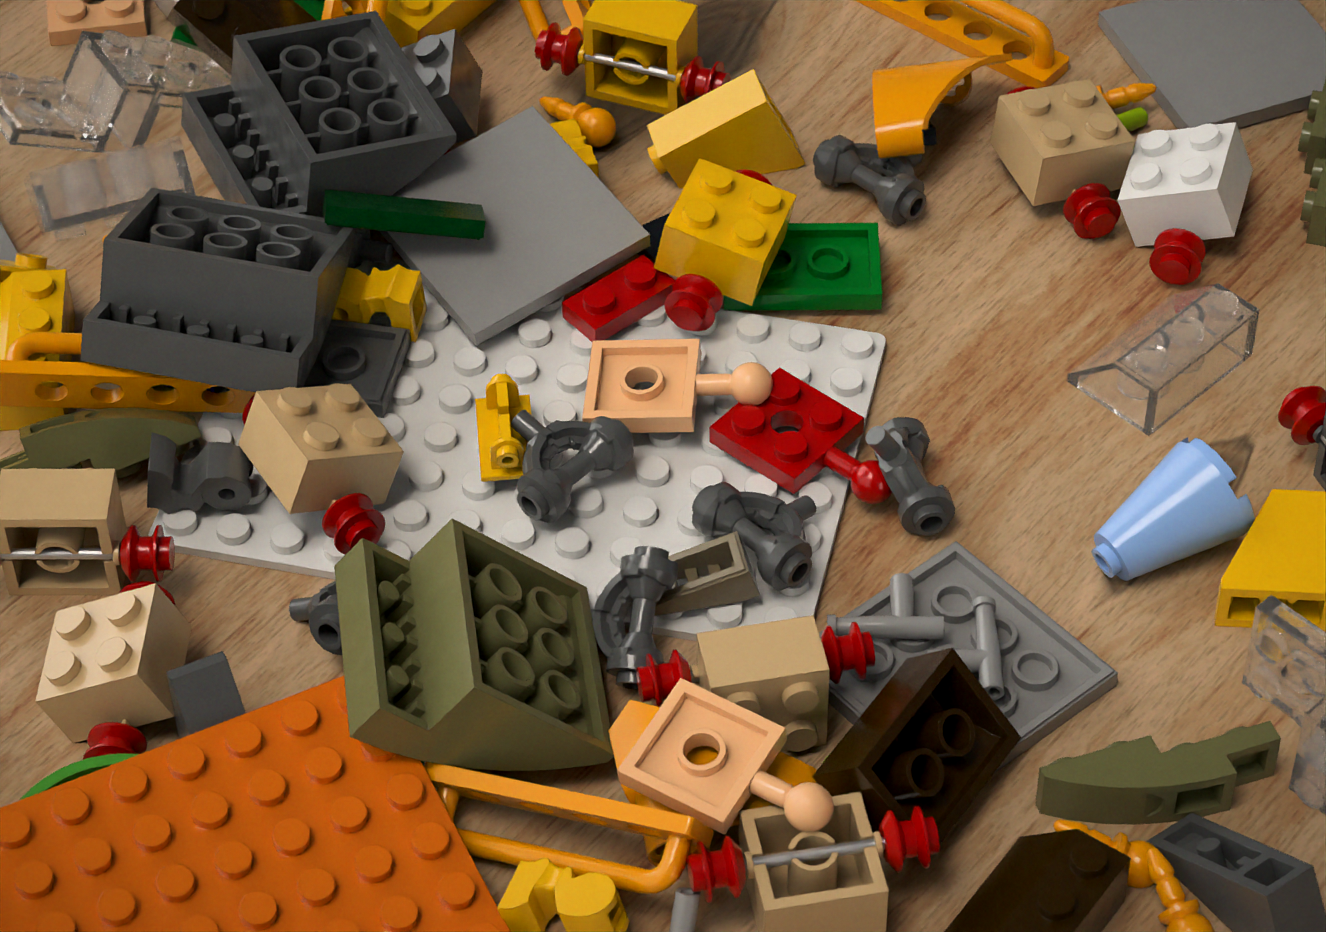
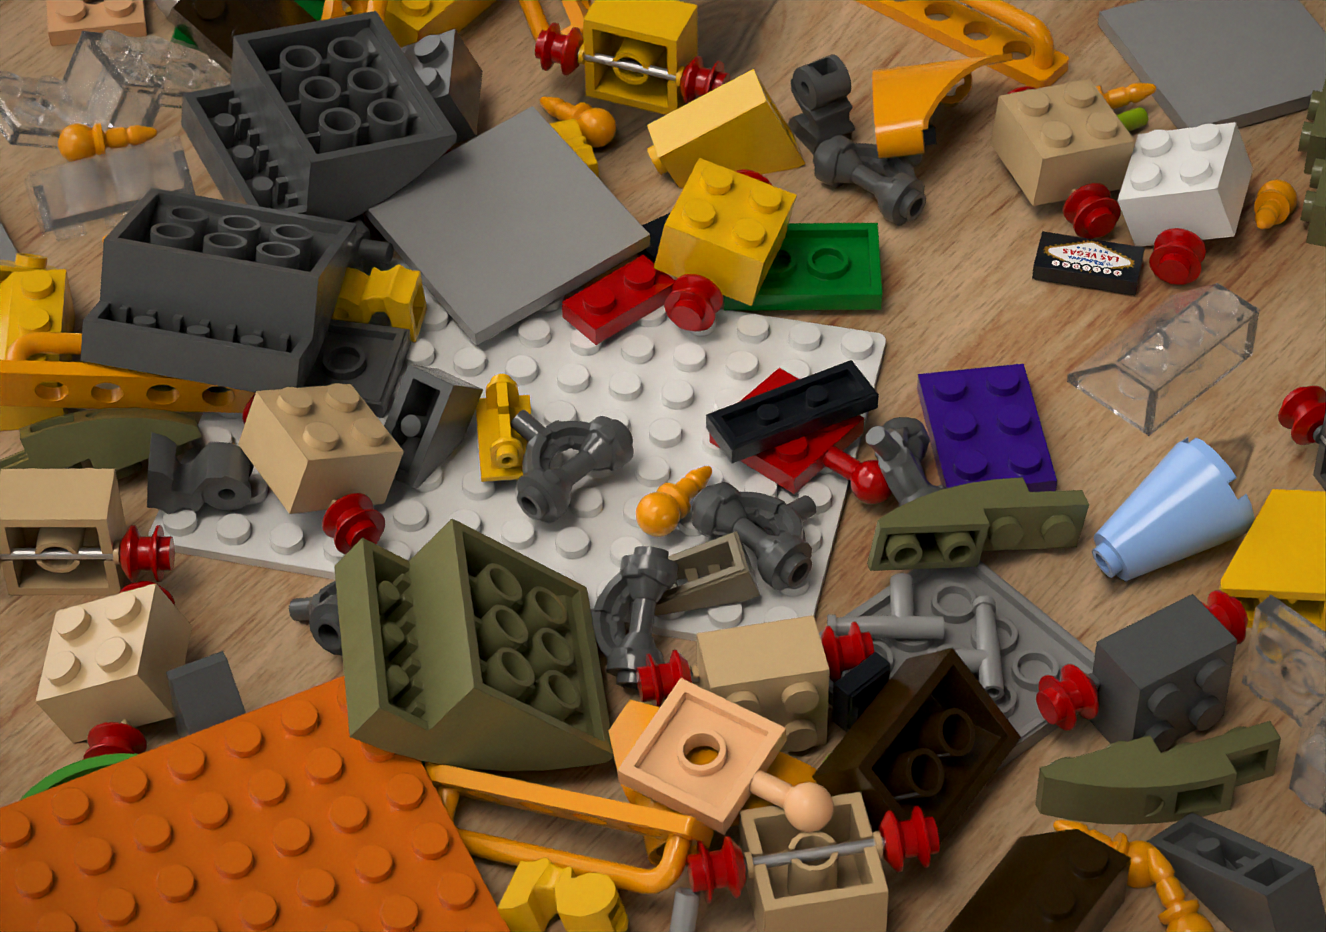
dark green tile [323,189,486,240] -> none
light nougat plate [582,339,773,433] -> none
none -> light orange bar [58,122,157,164]
none -> dark grey slope [384,364,483,488]
none -> light orange bar [636,466,712,537]
none -> black tile [706,360,879,464]
none -> dark grey leg [788,54,855,155]
none -> black tile [832,652,891,732]
none -> olive slope [867,477,1089,571]
none -> dark purple plate [917,363,1057,492]
none -> black tile [1032,231,1145,295]
none -> dark grey brick [1036,590,1248,753]
none -> light orange bar [1254,179,1297,229]

